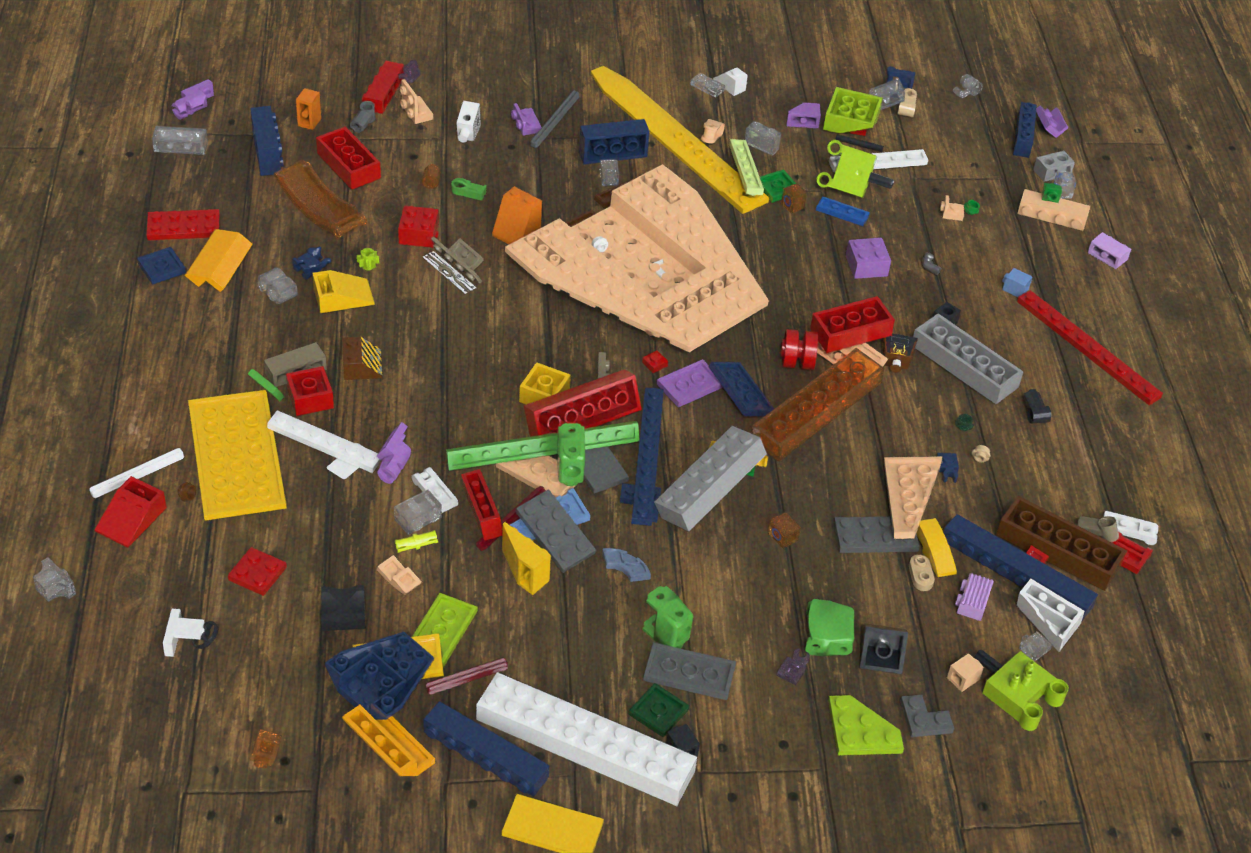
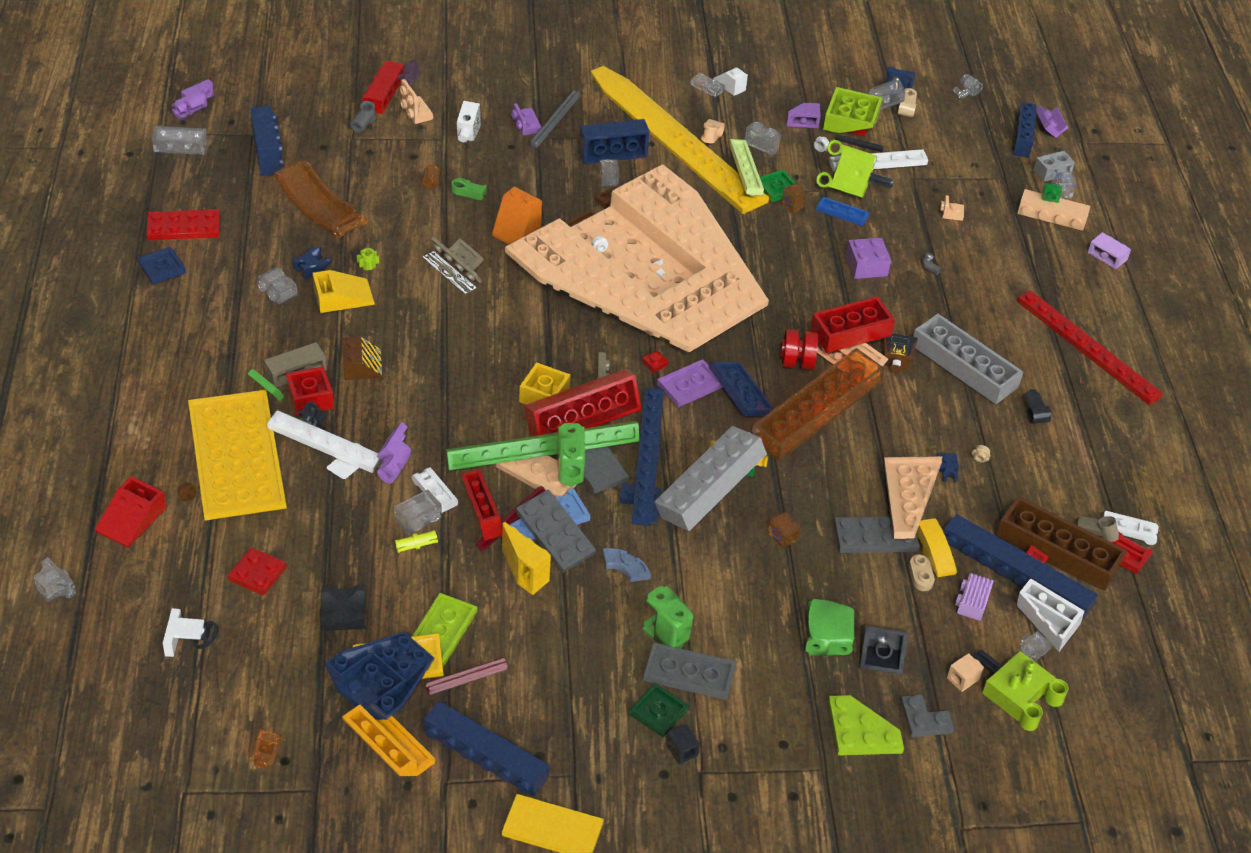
white axle [90,448,184,498] -> none
light orange slope [184,229,252,292] -> none
orange brick [296,88,321,130] -> none
red brick [316,127,381,190] -> none
light nougat slope [377,555,421,595] -> none
red brick [398,206,439,248] -> none
white brick [476,672,697,806] -> none
clear purple plate [777,648,810,685] -> none
black brick [933,302,961,325] -> none
clear green plate [955,414,974,431] -> none
green plate [964,200,980,215] -> none
medium blue brick [1002,268,1032,297] -> none
none -> black hinge [297,401,326,430]
none -> white plate [814,136,829,152]

